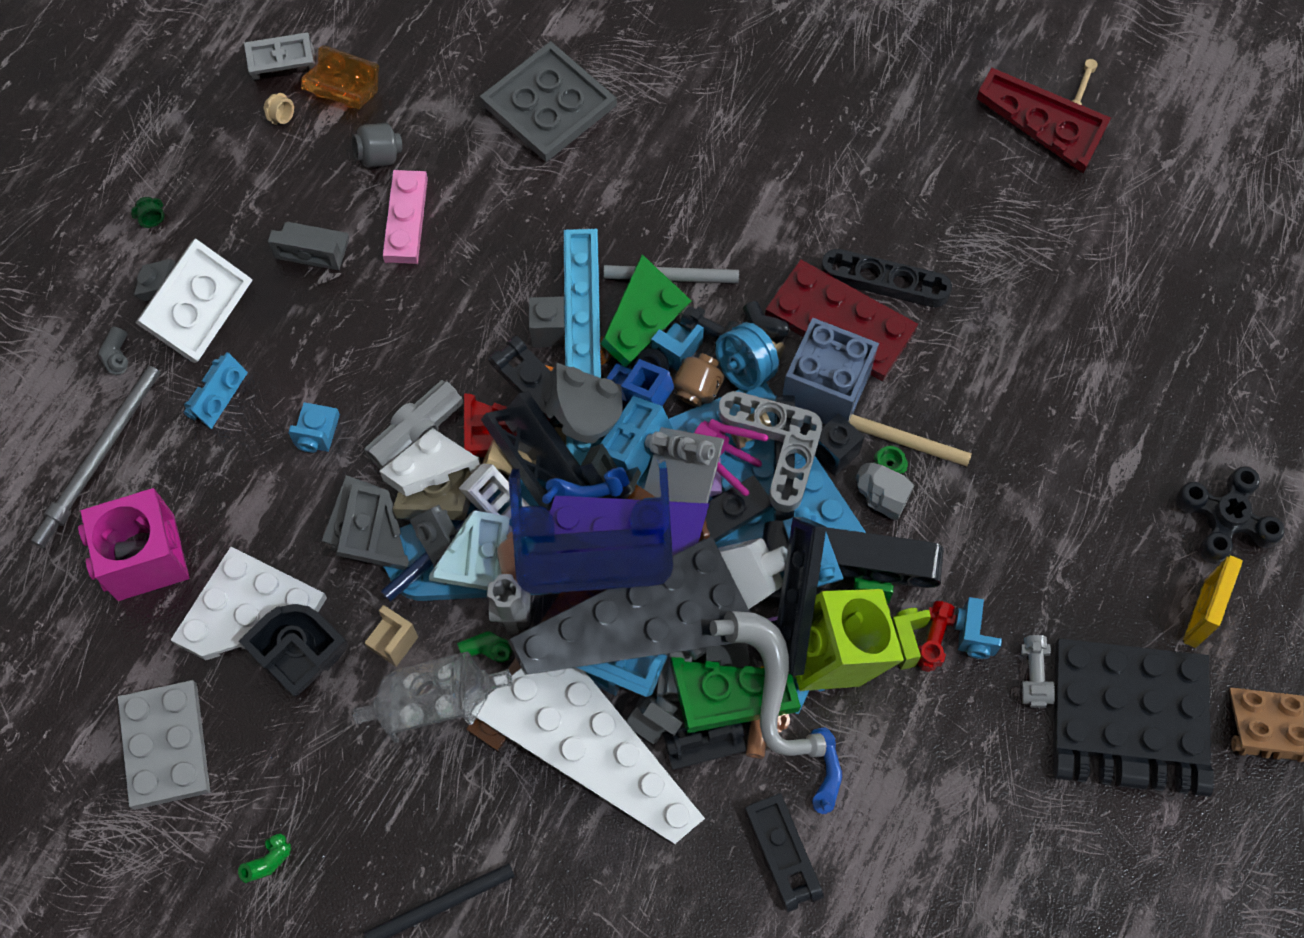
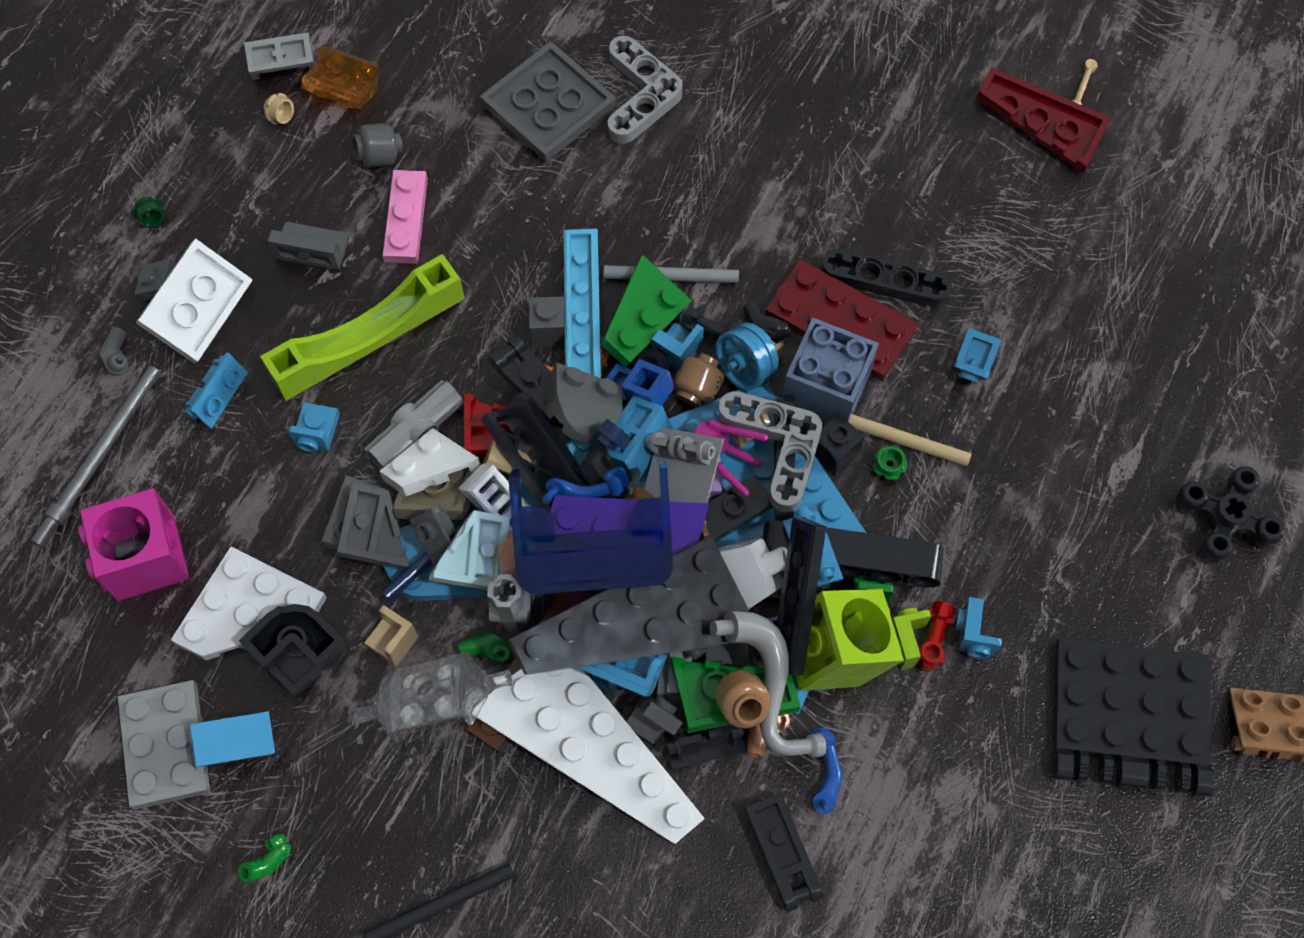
light grey rock [855,463,914,521] -> none
light grey bar [1021,635,1054,708] -> none
yellow tile [1183,555,1243,648] -> none
none -> dark azure hinge [187,711,275,768]
none -> lime arch [260,254,465,401]
none -> dark blue plate [595,419,630,451]
none -> light grey beam [608,36,683,144]
none -> medium nougat head [715,670,771,729]
none -> dark azure bracket [954,328,1002,383]

